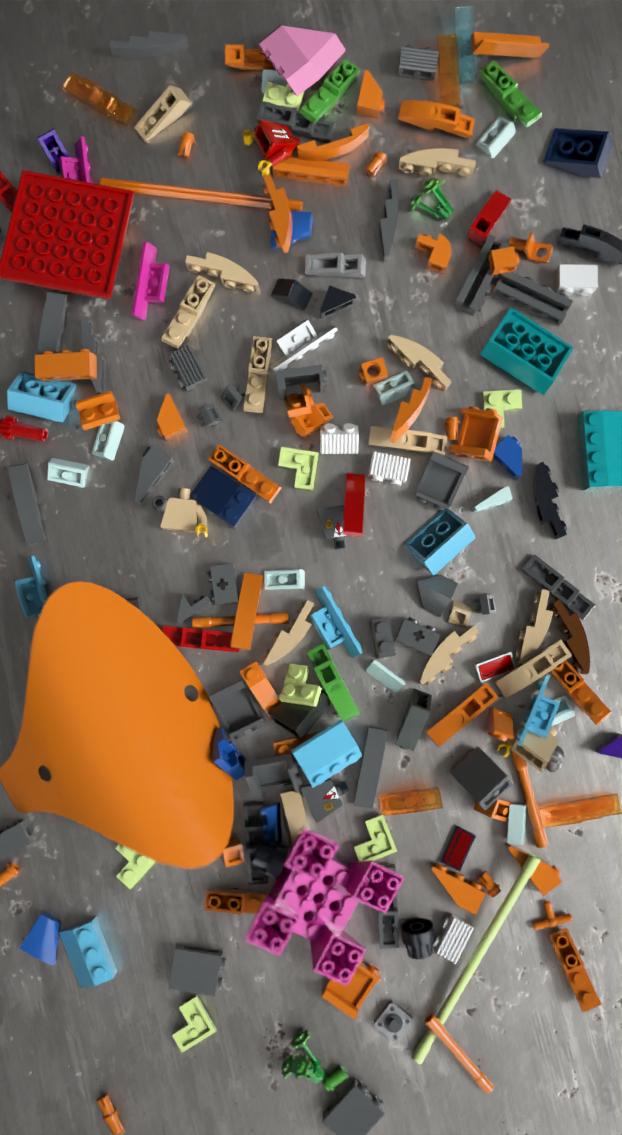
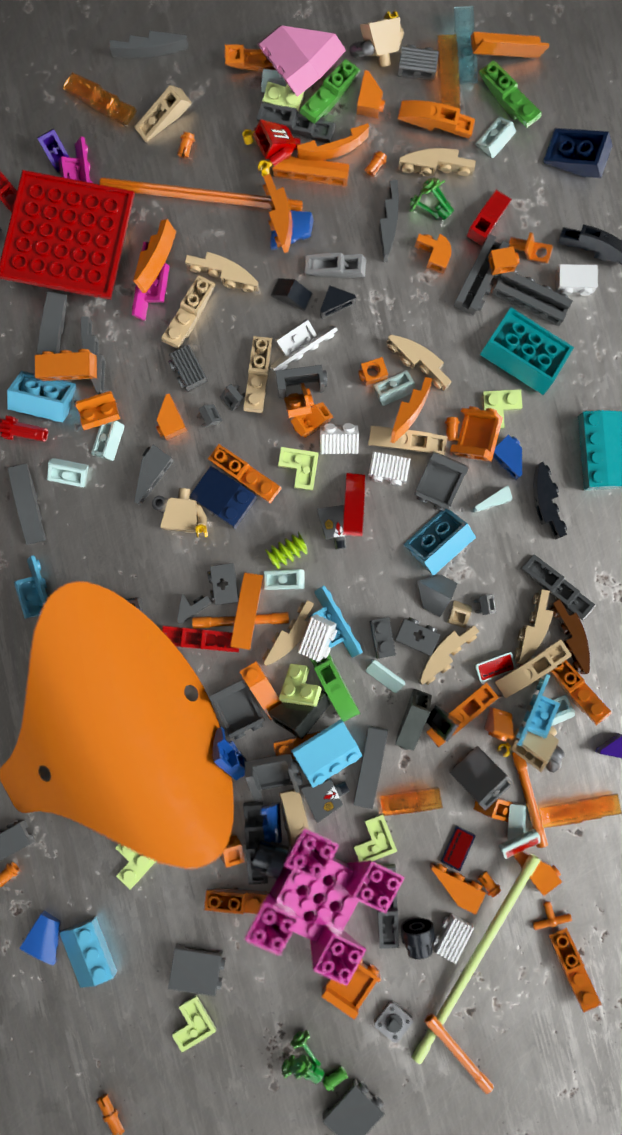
none -> orange slope [133,219,176,293]
none -> lime piece [265,531,308,569]
none -> white brick [298,614,337,662]
none -> tan torso [349,11,404,67]
none -> black slope [426,705,461,742]
none -> light aqua slope [499,829,540,859]

